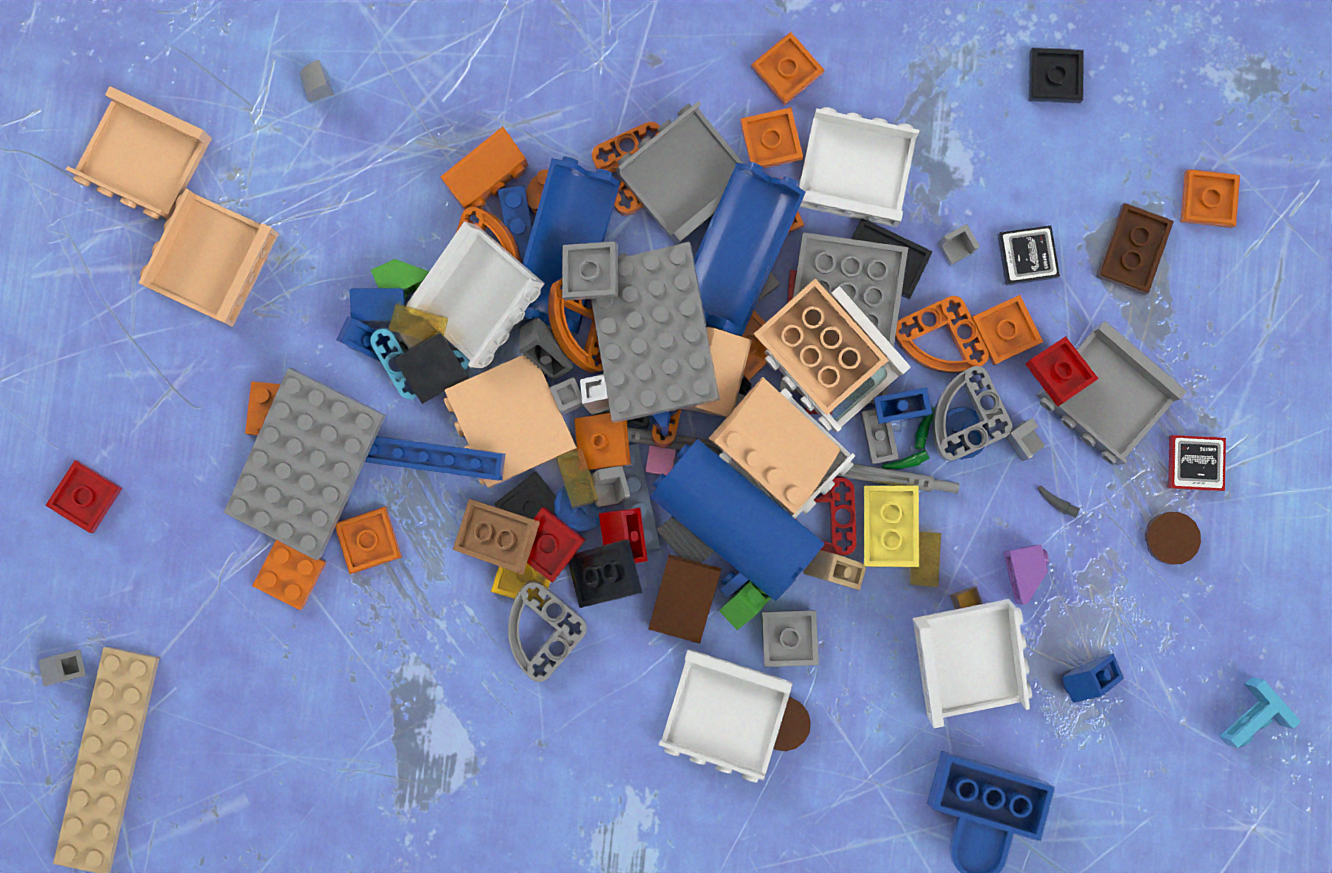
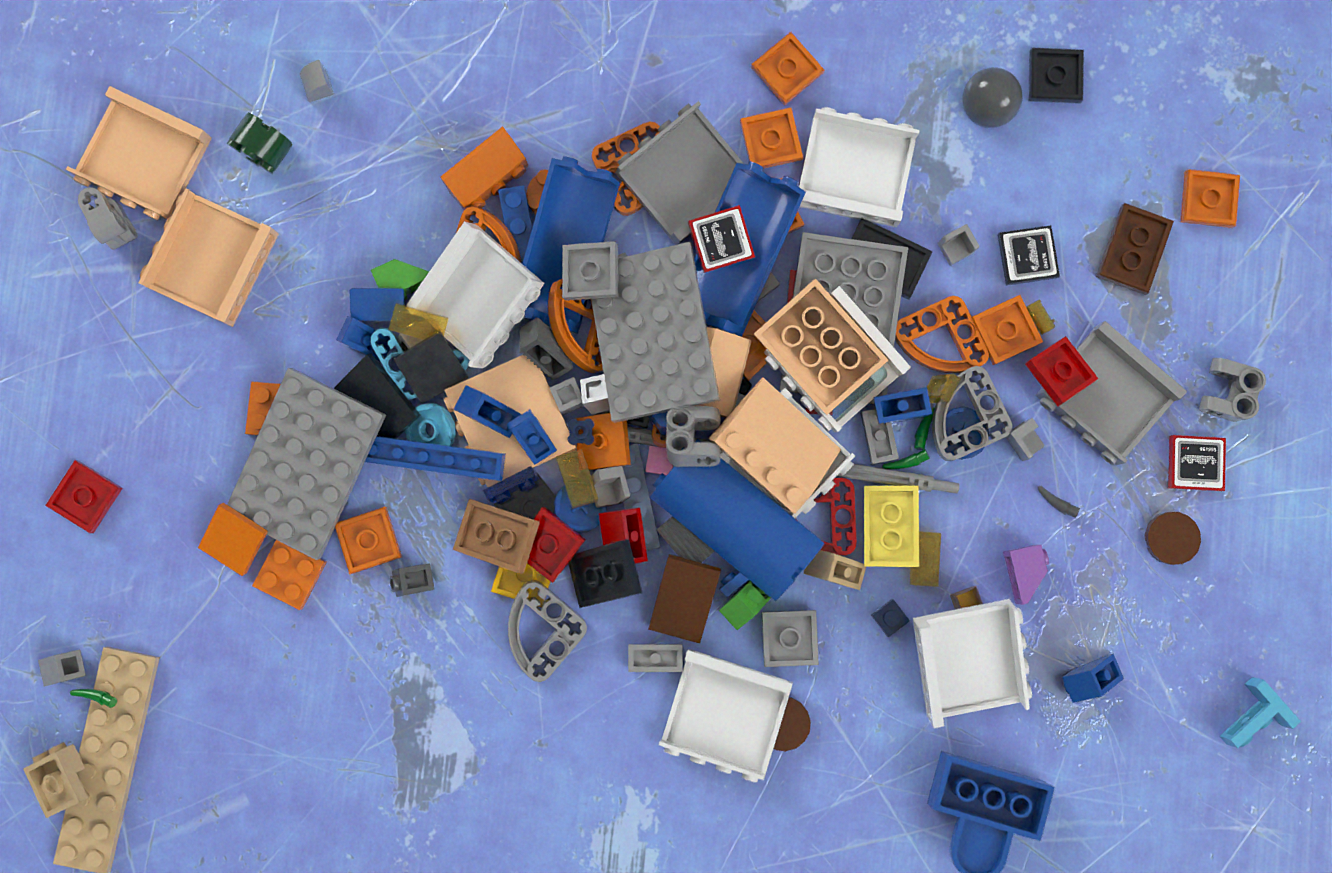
none -> tan plate [23,742,88,818]
none -> green helmet [70,689,117,708]
none -> light grey piece [78,187,138,250]
none -> orange tile [198,502,268,576]
none -> dark green brick [226,112,293,174]
none -> black tile [334,353,421,439]
none -> dark grey bracket [390,563,434,597]
none -> medium azure tile [405,403,456,446]
none -> blue slope [453,385,522,438]
none -> clear blue plate [483,466,540,504]
none -> blue slope [507,409,557,465]
none -> dark blue plate [567,418,594,445]
none -> light grey plate [628,644,683,672]
none -> light grey piece [666,406,720,467]
none -> tile [688,205,755,273]
none -> dark blue plate [871,599,910,637]
none -> clear yellow tile [927,374,961,403]
none -> dark grey piece [962,68,1022,128]
none -> clear yellow pin [1026,300,1056,335]
none -> light grey piece [1199,358,1266,422]

